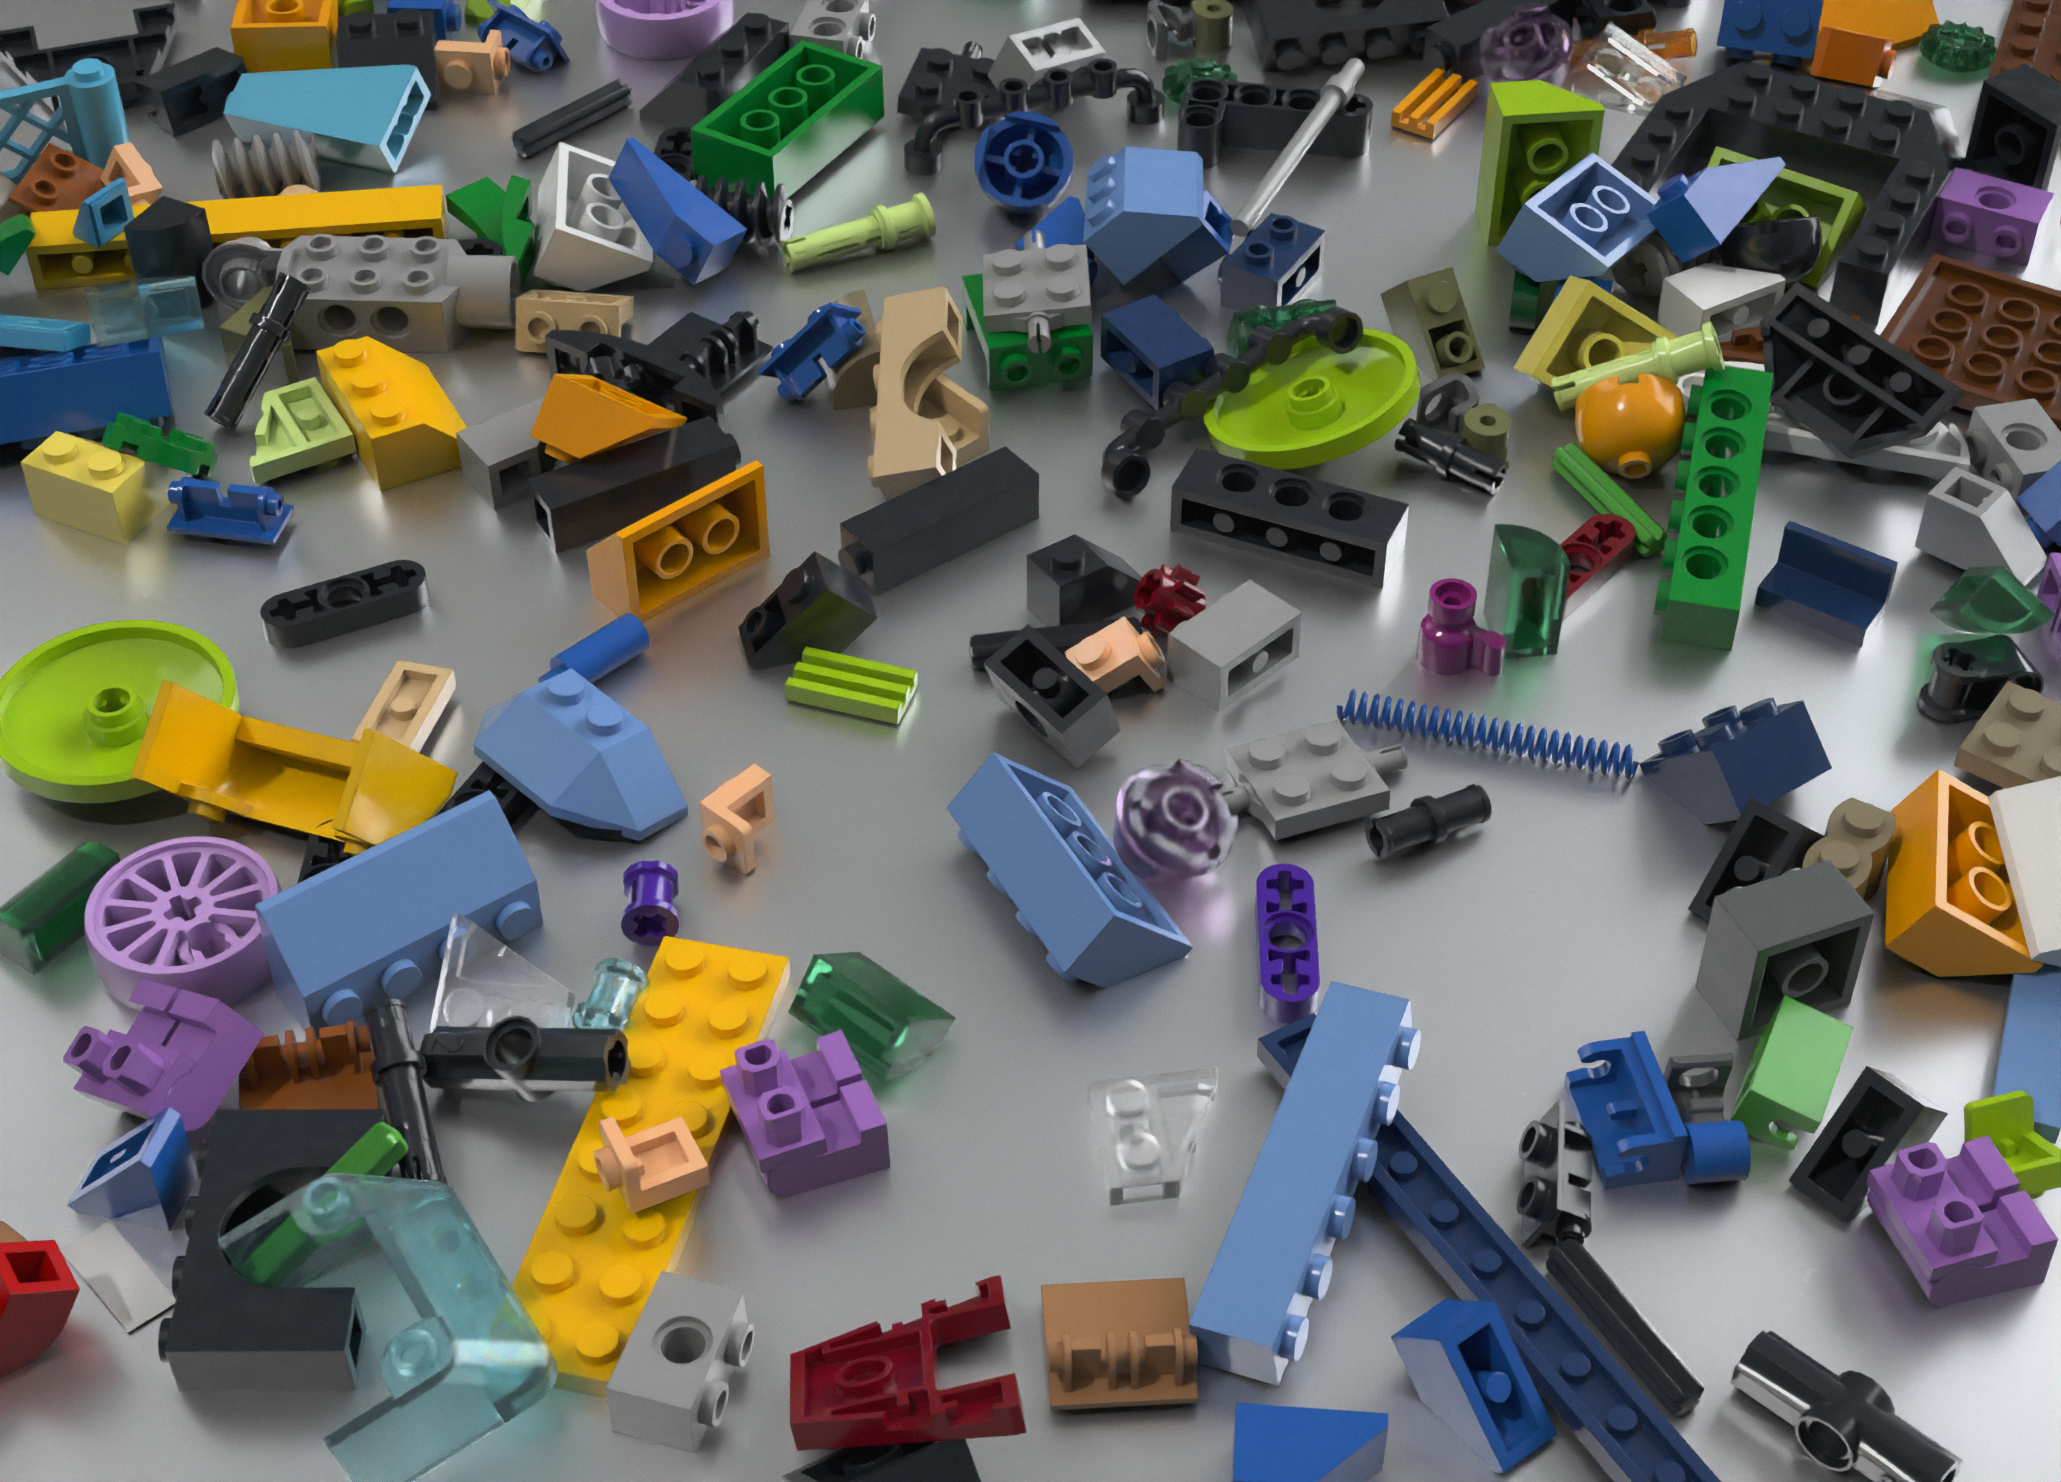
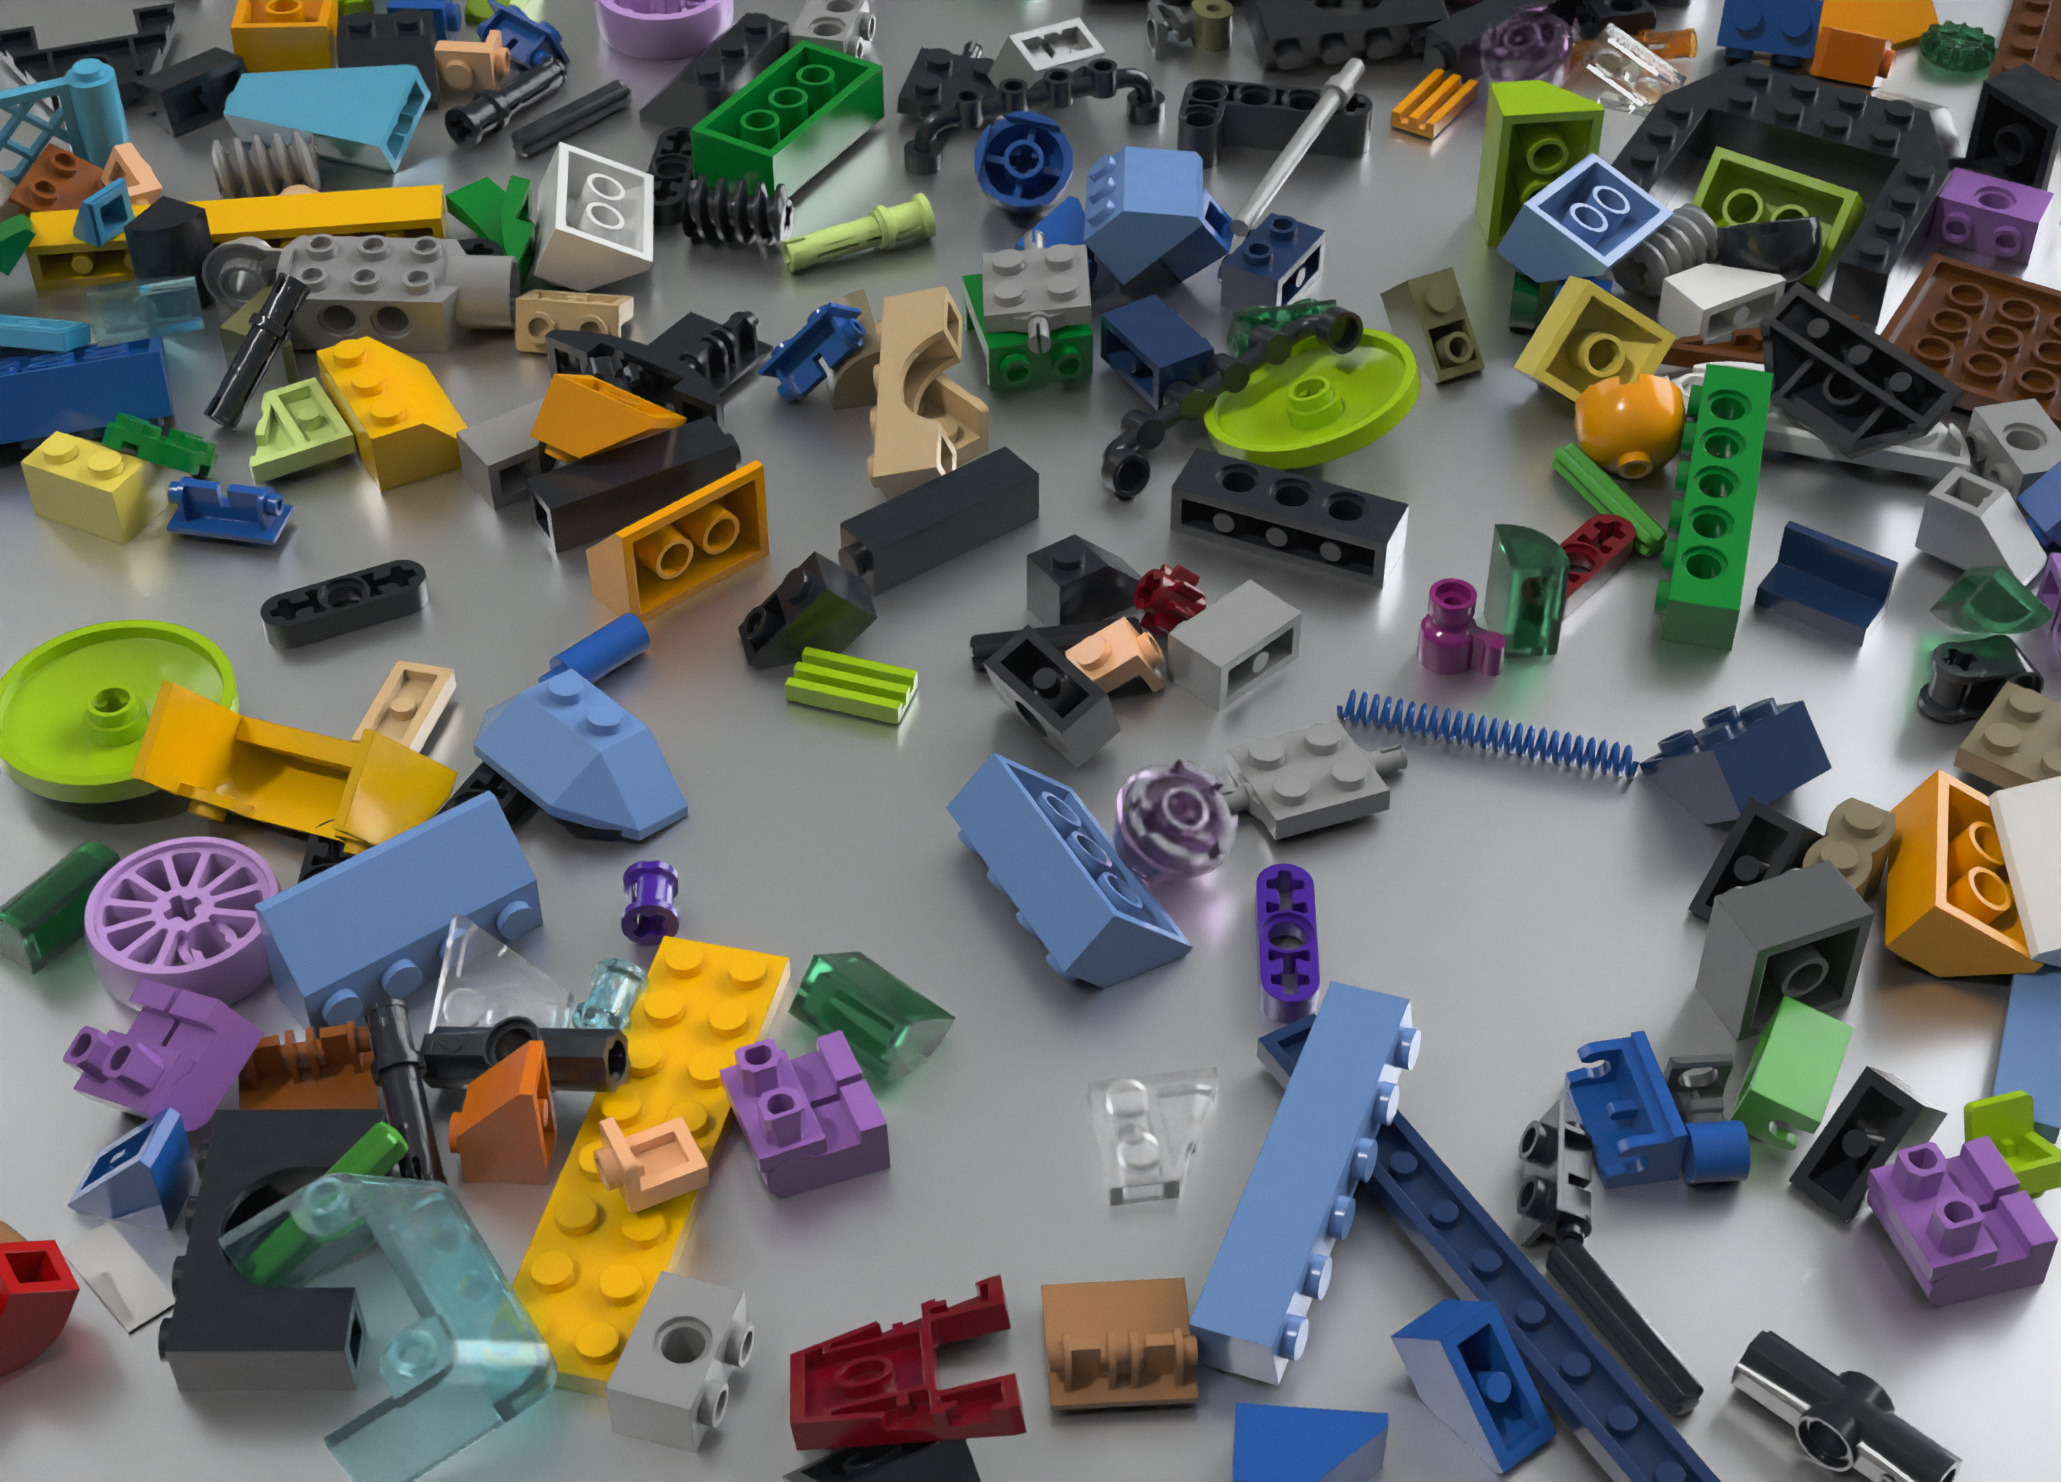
blue slope [608,136,747,285] -> none
light nougat bracket [699,763,775,875] -> none
clear green gear [1162,57,1237,104] -> none
black pin [1365,784,1492,858] -> none
black pin [1394,418,1509,494] -> none
leg [1416,373,1512,460] -> none
yellowish green pin [1551,322,1725,412] -> none
slope [1646,157,1786,264] -> none
none -> black pin [444,57,568,149]
none -> orange slope [448,1041,558,1185]

